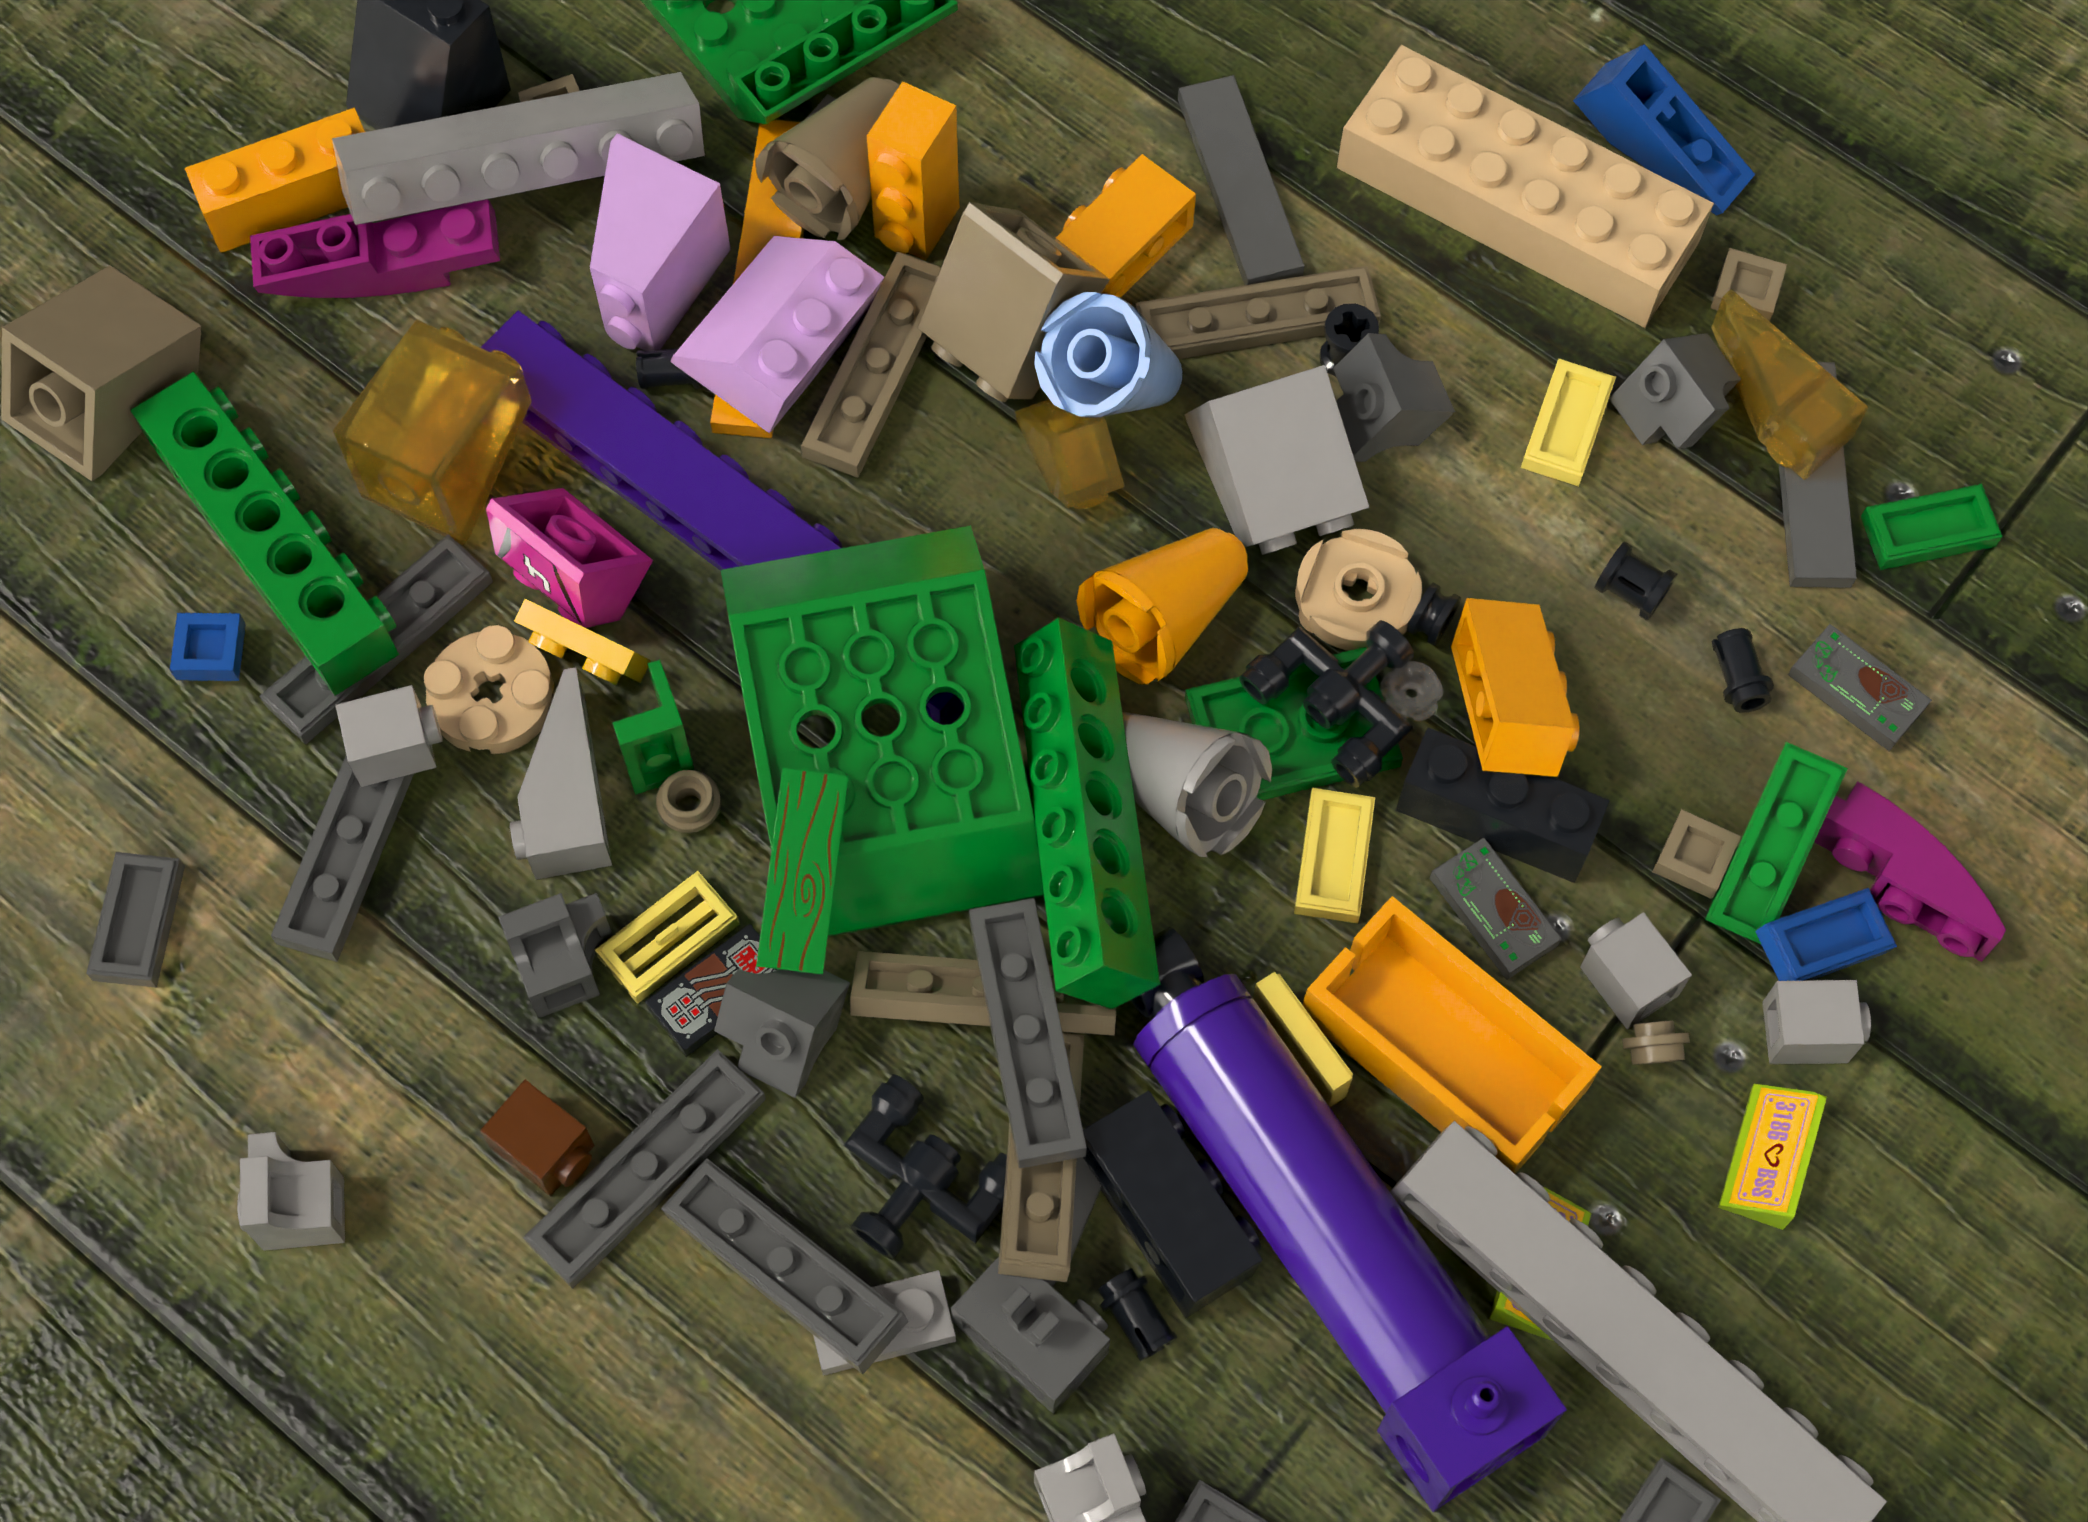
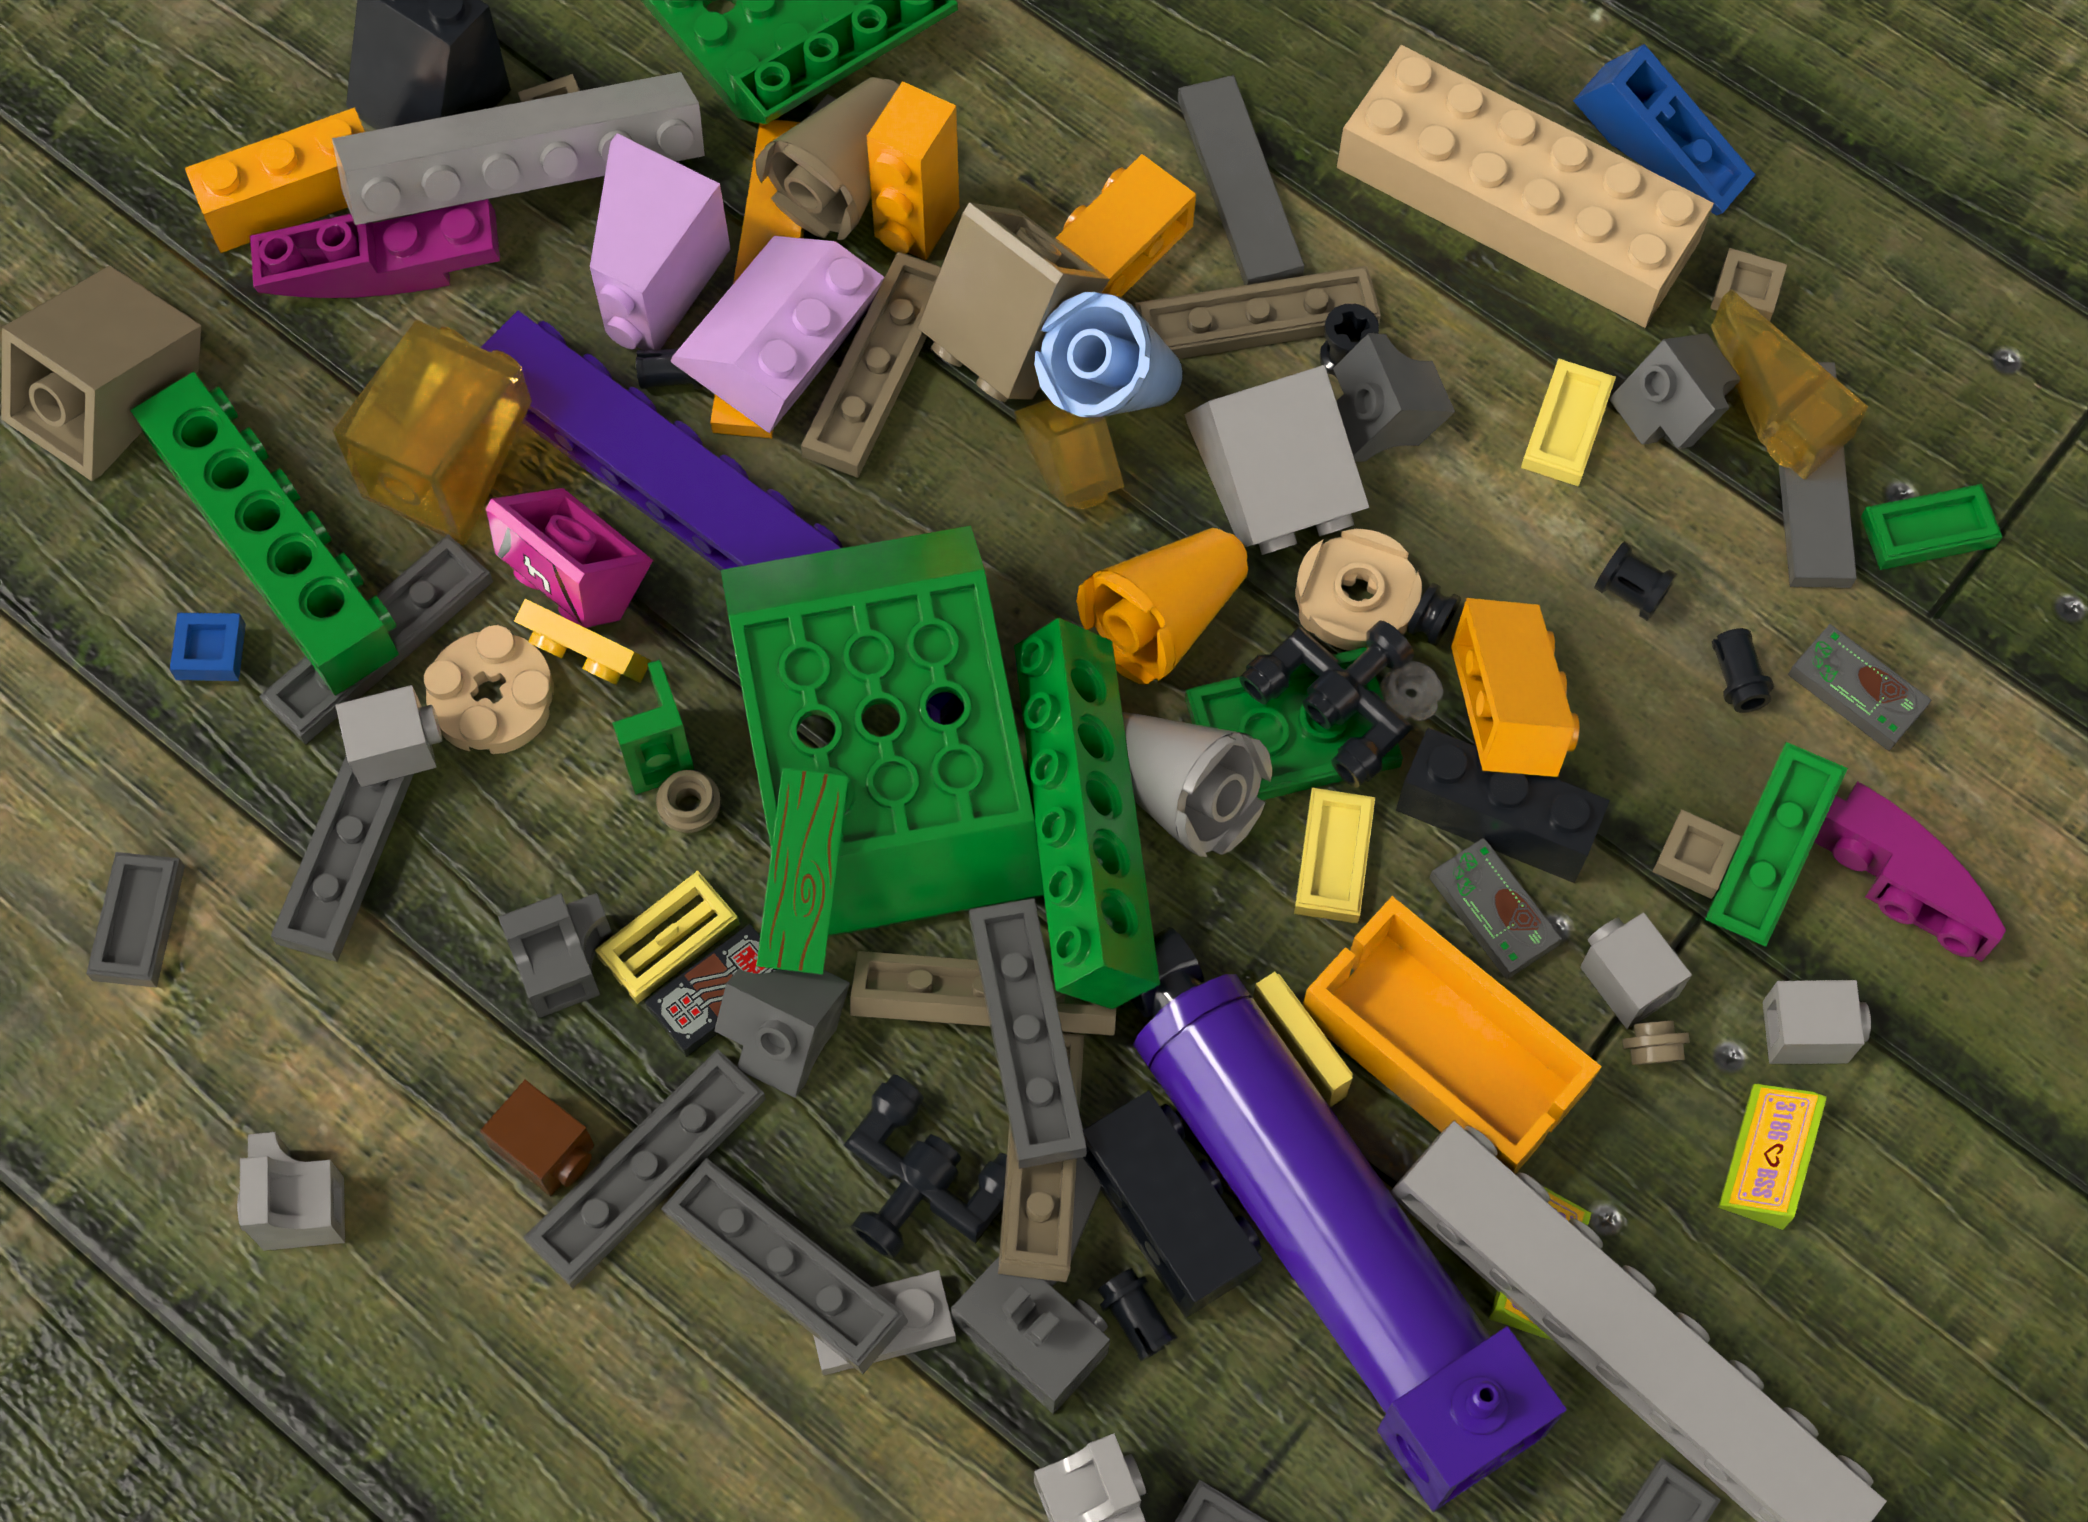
light grey slope [510,667,612,880] -> none
blue tile [1755,888,1897,981] -> none

